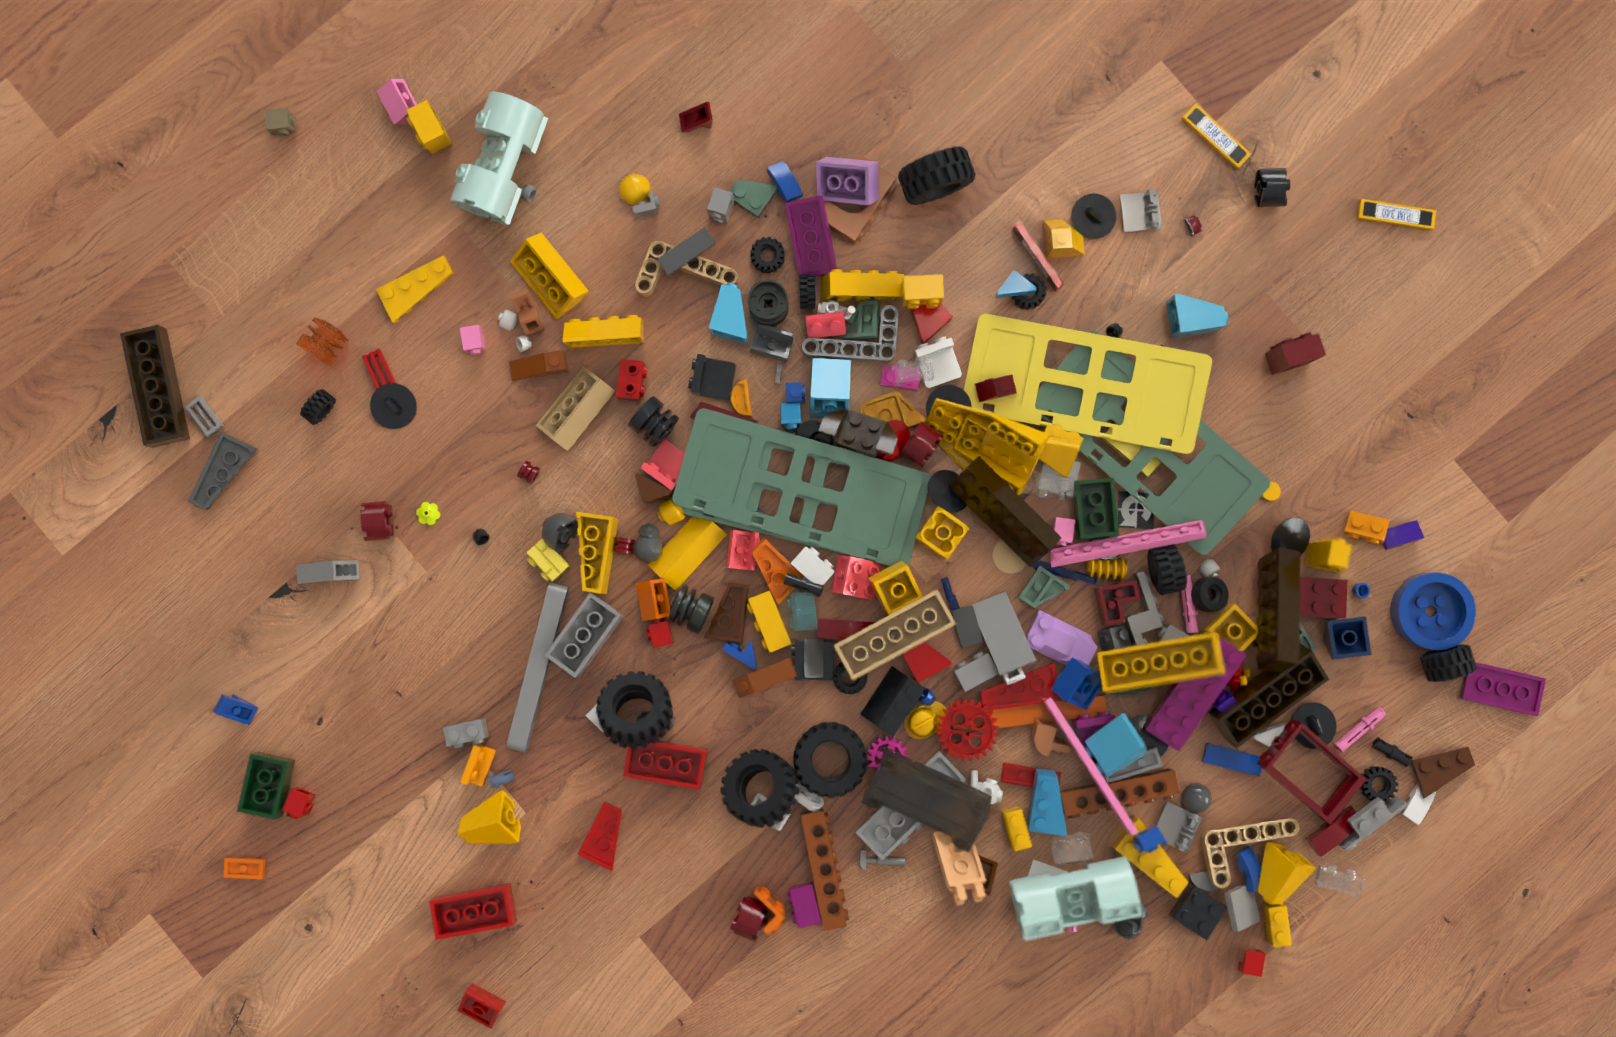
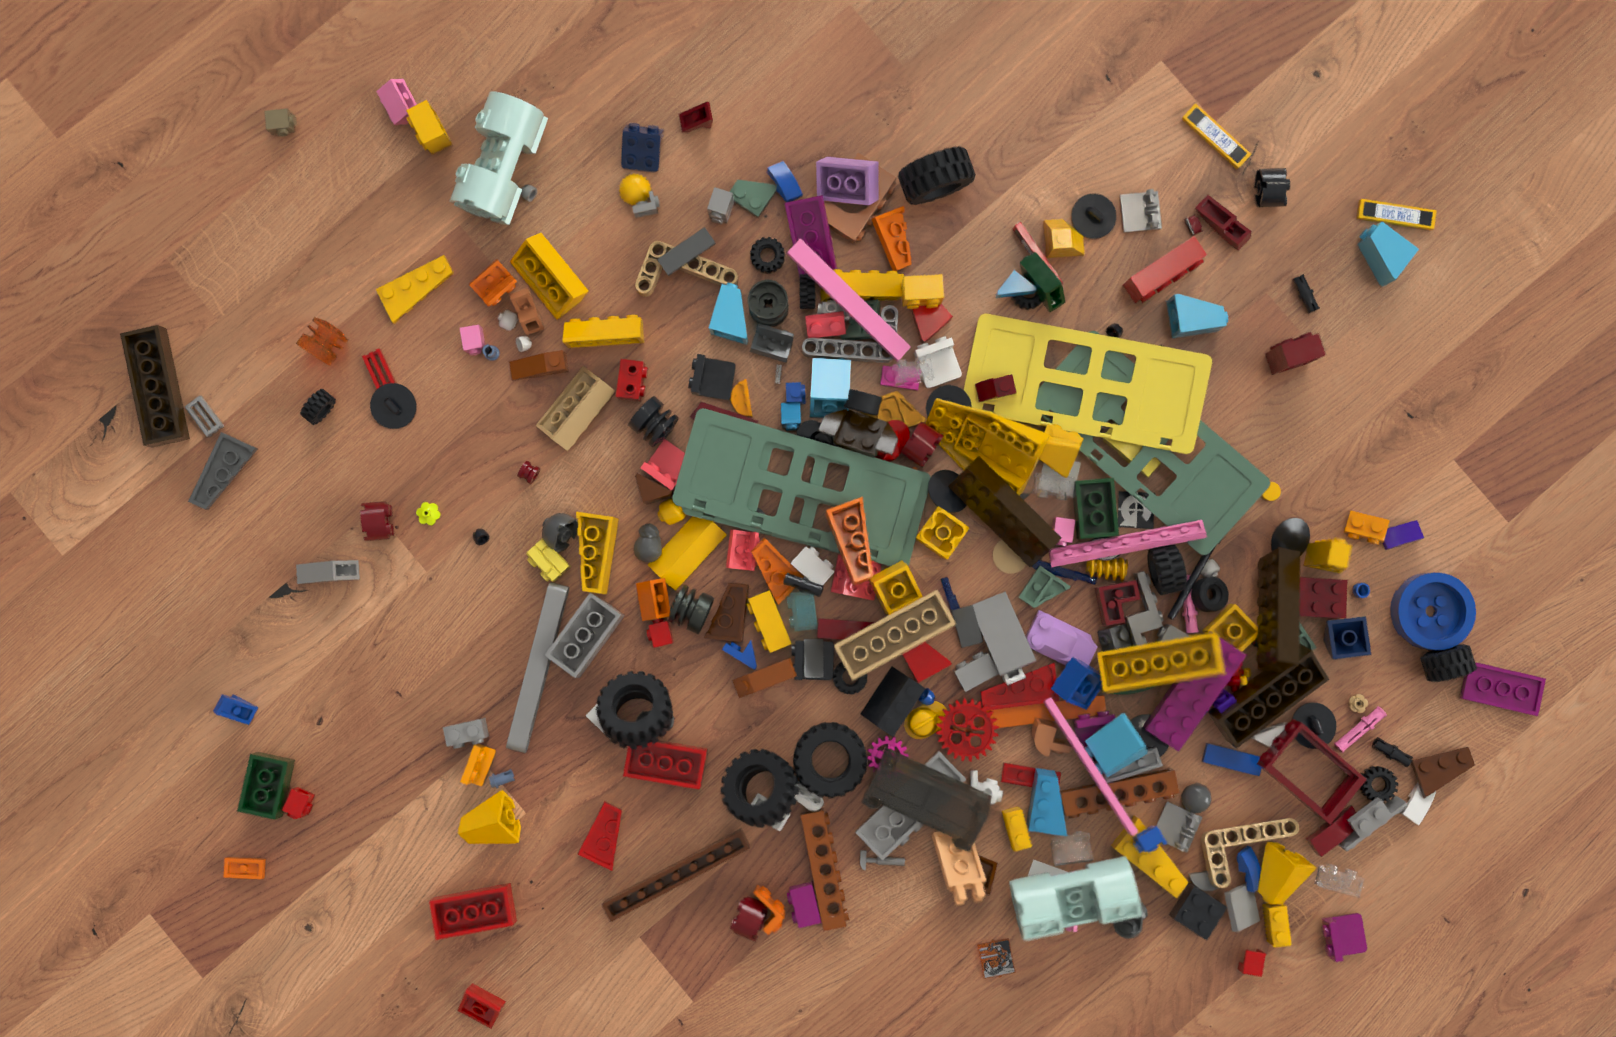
dark red wheel [613,537,635,555] -> none
none -> orange bracket [469,259,517,307]
none -> sand blue pin [482,344,500,361]
none -> reddish brown brick [602,828,750,922]
none -> dark blue bracket [621,123,664,172]
none -> bright pink tile [786,238,911,361]
none -> orange wedge [825,497,873,586]
none -> black tyre [844,389,882,416]
none -> orange wing [871,206,912,271]
none -> piece [977,938,1016,979]
none -> dark green slope [1020,252,1066,313]
none -> brick [1123,236,1207,304]
none -> black bar [1167,538,1223,620]
none -> dark red slope [1195,195,1252,251]
none -> black pin [1292,274,1320,314]
none -> magenta bracket [1322,913,1367,962]
none -> tan plate [1349,694,1368,713]
none -> medium azure slope [1357,221,1419,287]

